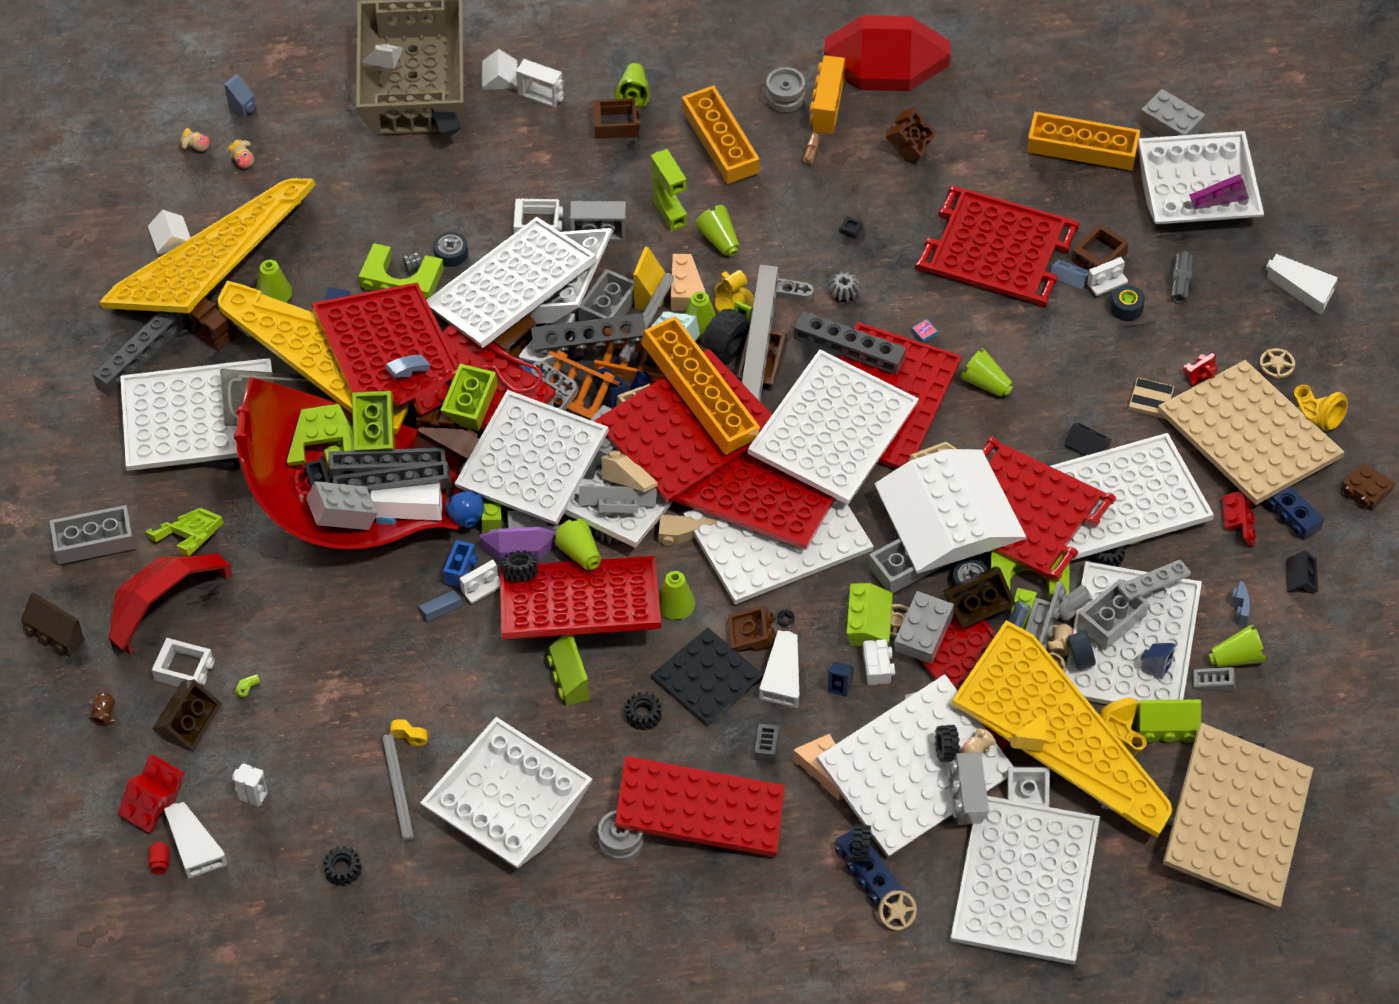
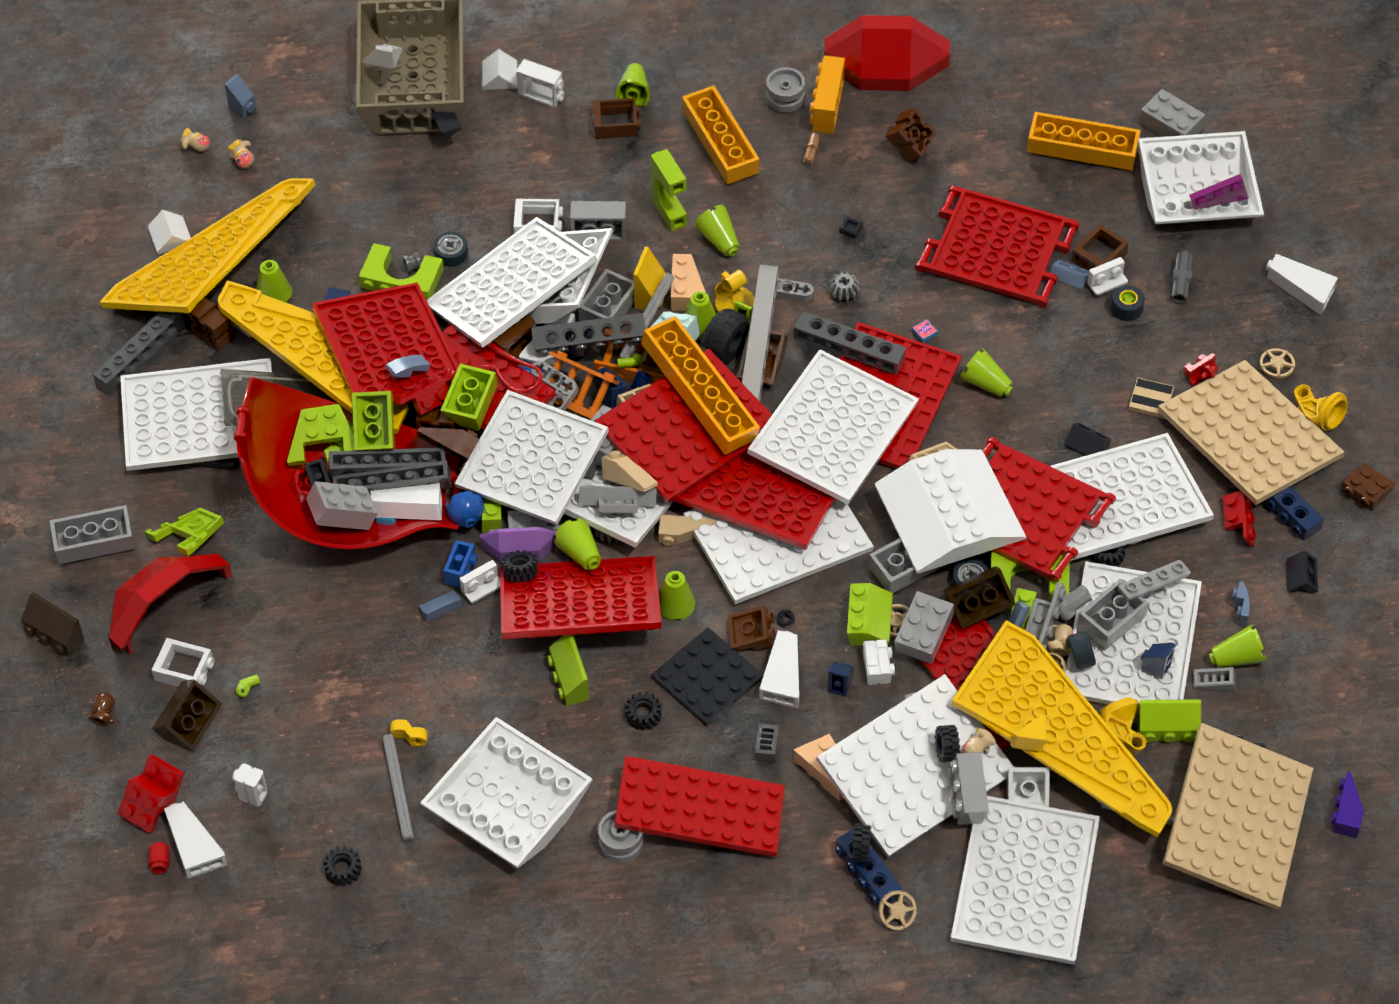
none -> lime arm [617,353,641,368]
none -> dark purple slope [1330,771,1364,839]

